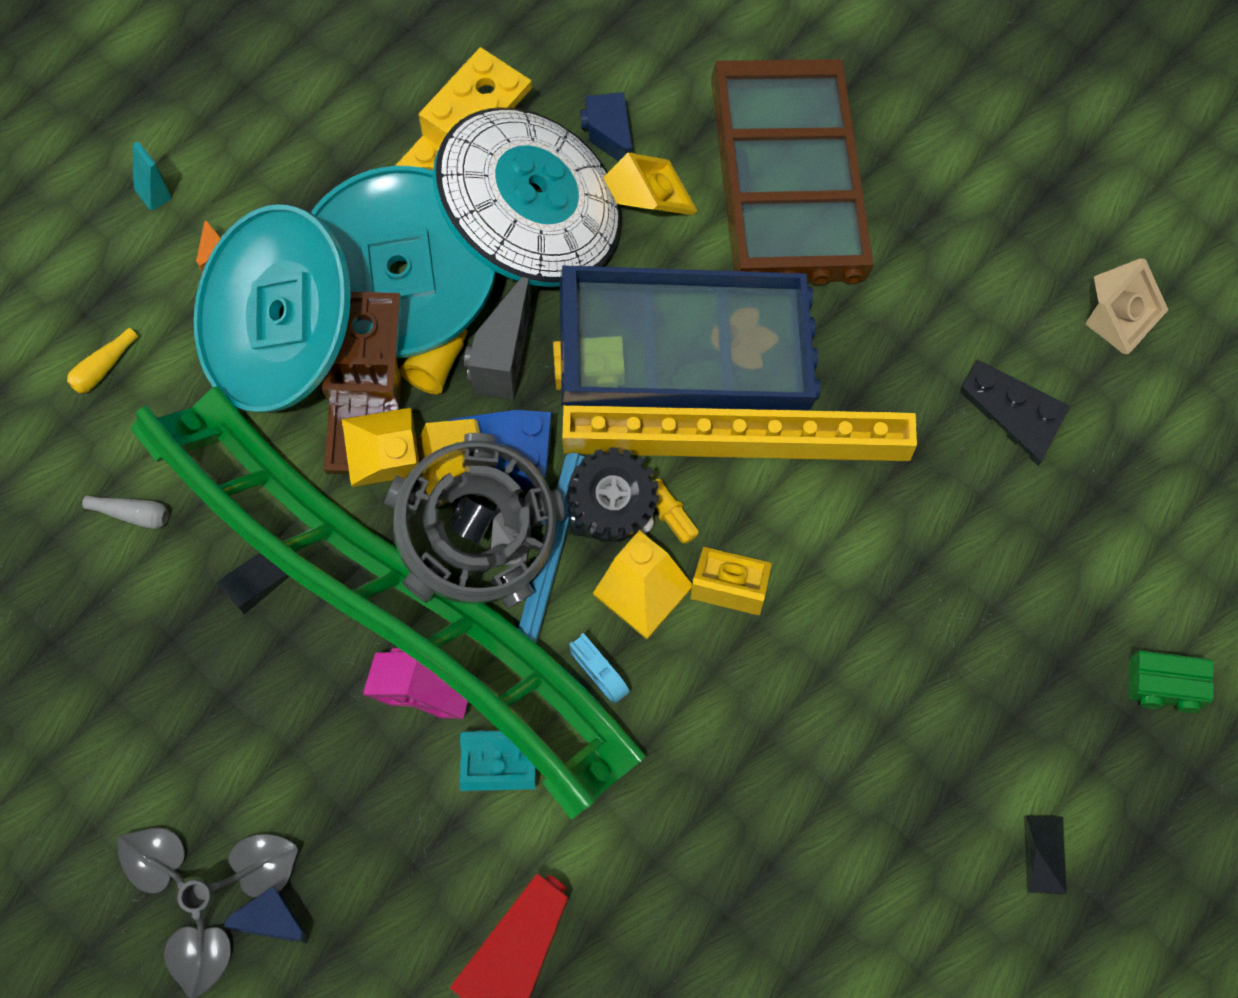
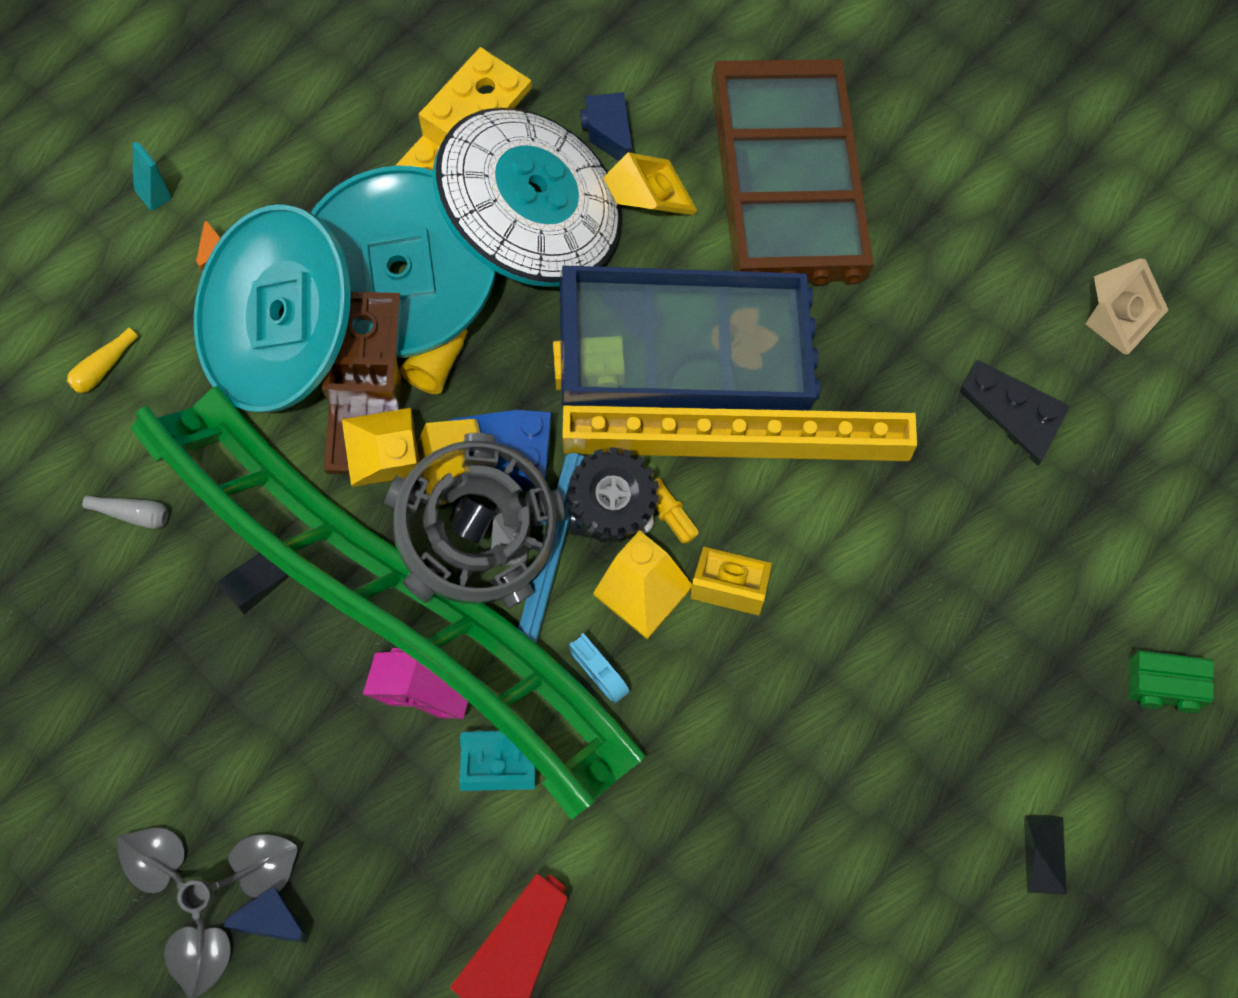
dark grey slope [464,277,532,400] -> none

